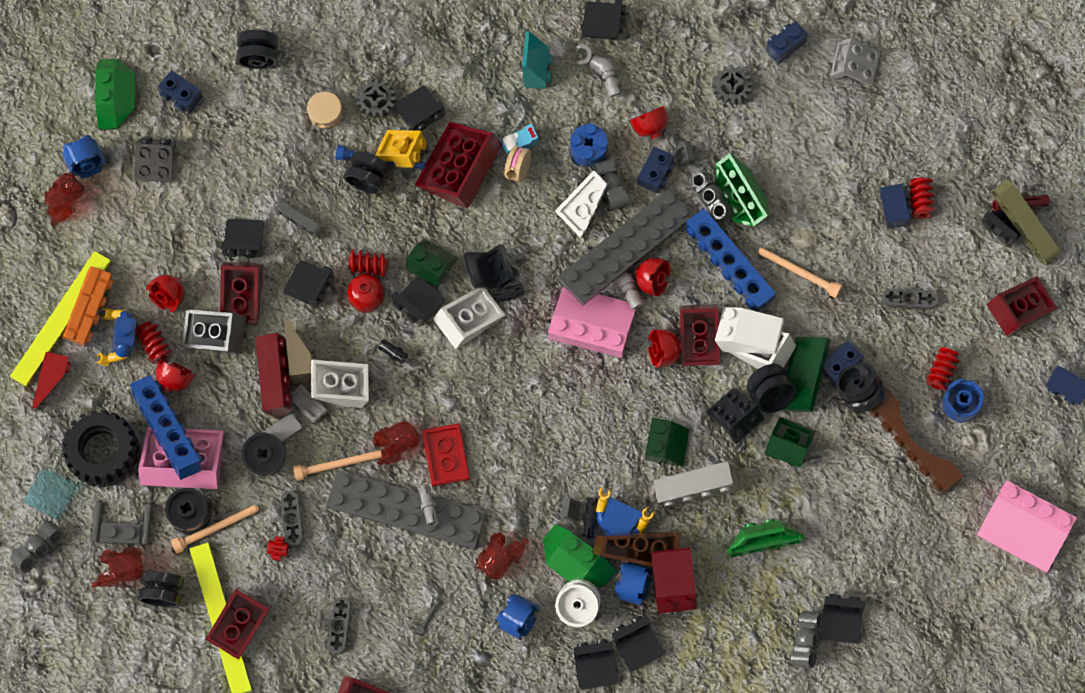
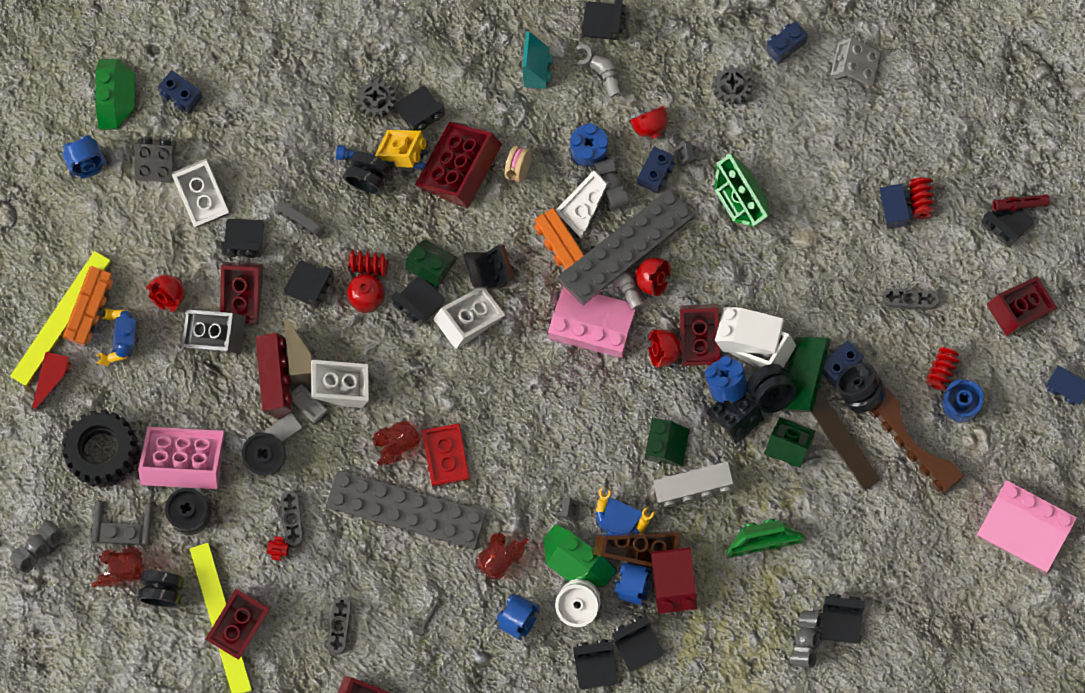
clear light blue tile [23,468,76,520] -> none
clear red helmet [44,173,84,226] -> none
blue brick [130,375,202,480] -> none
red piece [135,321,172,364] -> none
red cylinder [155,358,195,393] -> none
light nougat piece [170,505,259,554] -> none
black wheel [236,30,278,69] -> none
light nougat piece [293,450,385,481] -> none
tan head [307,91,343,129] -> none
black pin [378,339,408,364] -> none
light grey pin [418,486,439,527] -> none
black pin [493,283,524,302] -> none
medium azure leg [501,124,539,155] -> none
black pin [581,498,598,539] -> none
blue brick [685,209,776,312] -> none
dark grey piece [690,172,733,220] -> none
light nougat piece [758,248,843,299] -> none
olive beam [991,179,1060,265] -> none
none -> white slope [172,159,229,227]
none -> orange brick [533,208,584,270]
none -> blue brick [705,356,747,403]
none -> dark brown tile [810,389,880,491]

